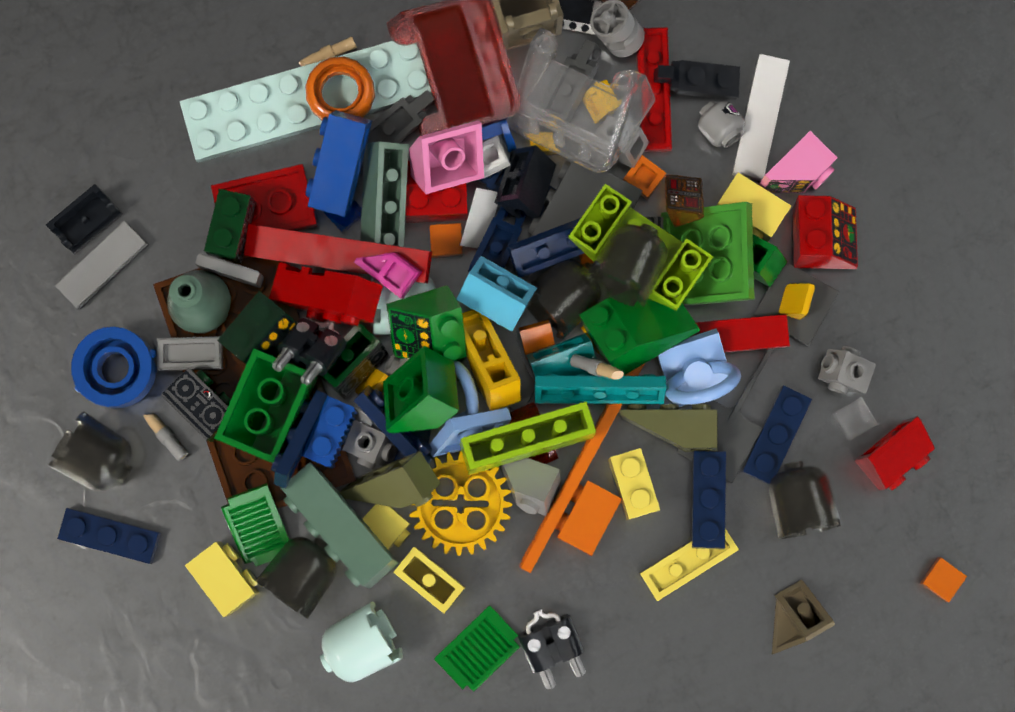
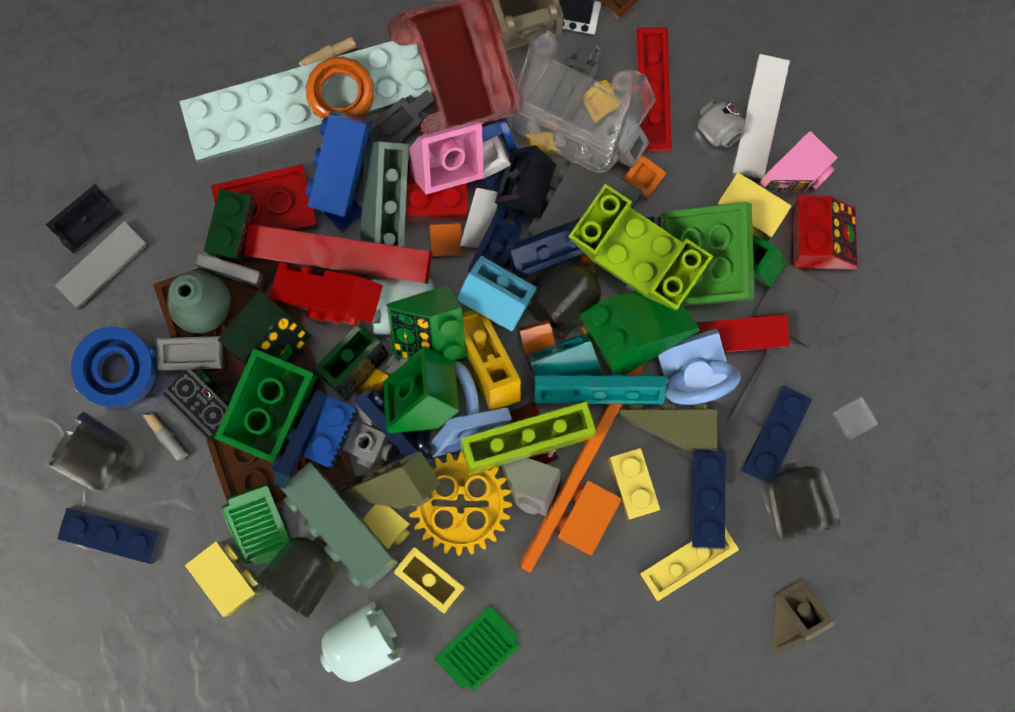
black piece [272,318,347,385] -> none
dark pink tile [354,252,422,298] -> none
black piece [518,609,586,689] -> none
piece [570,354,624,380] -> none
clear smoke cylinder [587,224,668,307] -> none
light grey wheel [590,0,645,57] -> none
black hinge [653,60,740,100] -> none
slope [665,175,704,227] -> none
yellow slope [779,283,815,320] -> none
light grey brick [818,346,876,395] -> none
red slope [854,416,935,491] -> none
orange tile [920,557,967,602] -> none

